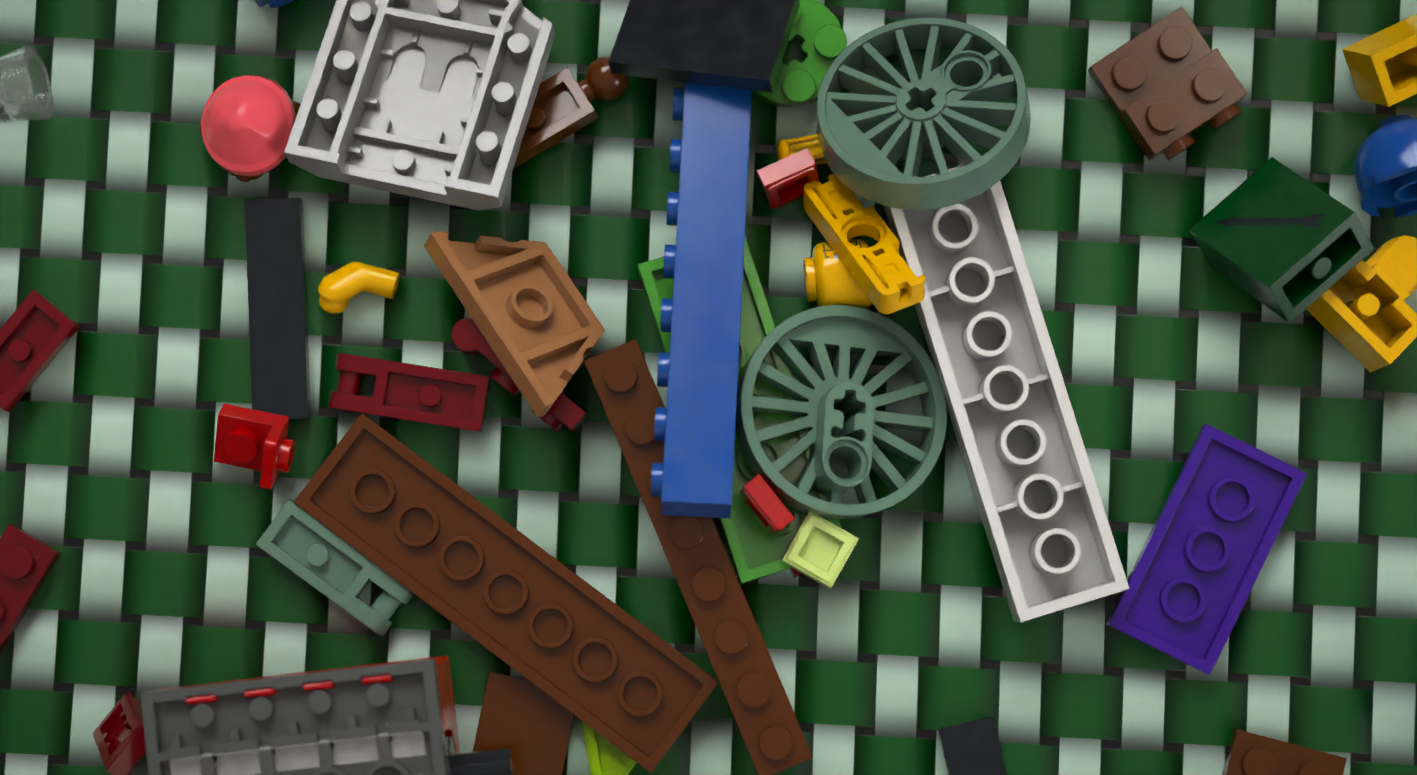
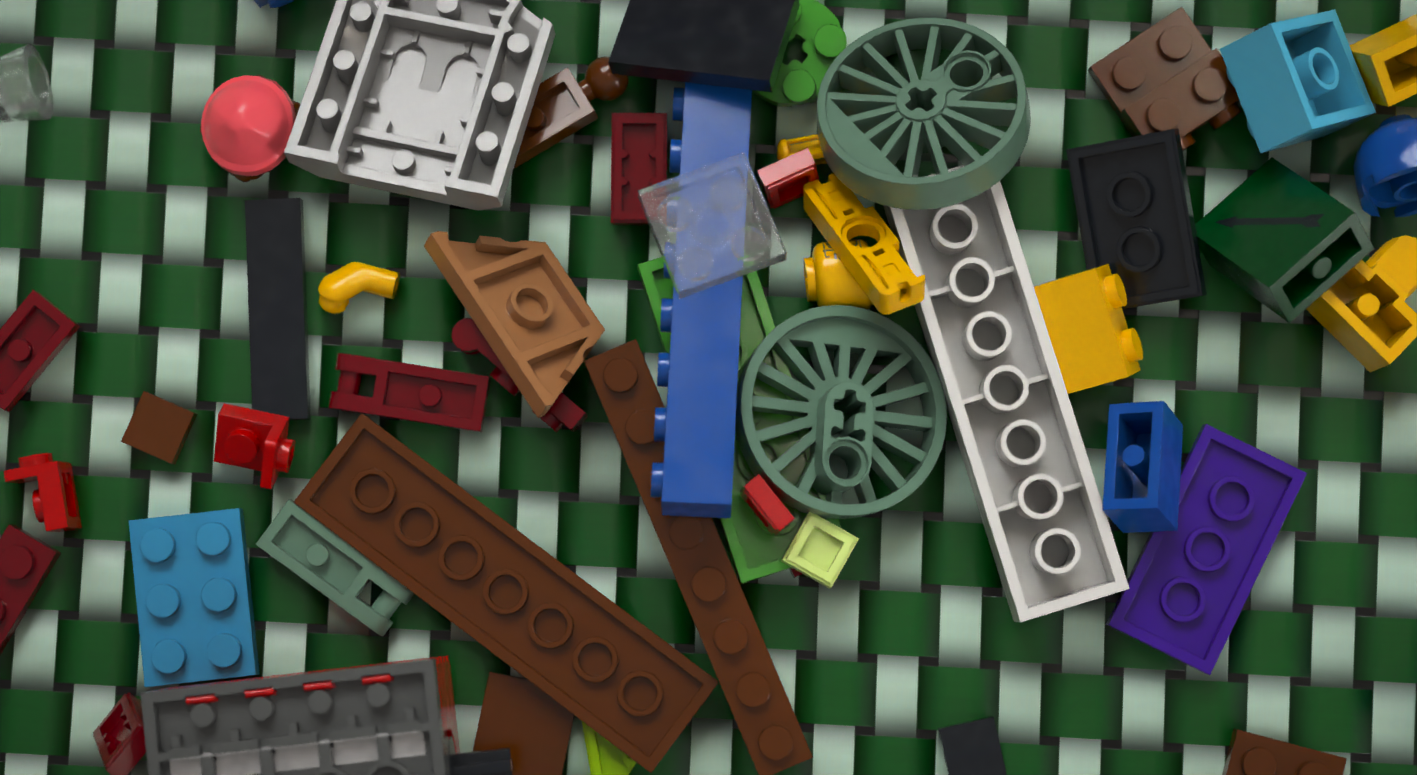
none -> red bracket [3,453,82,532]
none -> reddish brown tile [121,391,198,464]
none -> dark azure plate [128,508,260,687]
none -> dark red plate [611,113,668,226]
none -> clear plate [638,152,787,299]
none -> yellow brick [1034,264,1143,394]
none -> black tile [1066,129,1207,309]
none -> blue brick [1102,401,1183,533]
none -> medium azure brick [1220,9,1376,153]

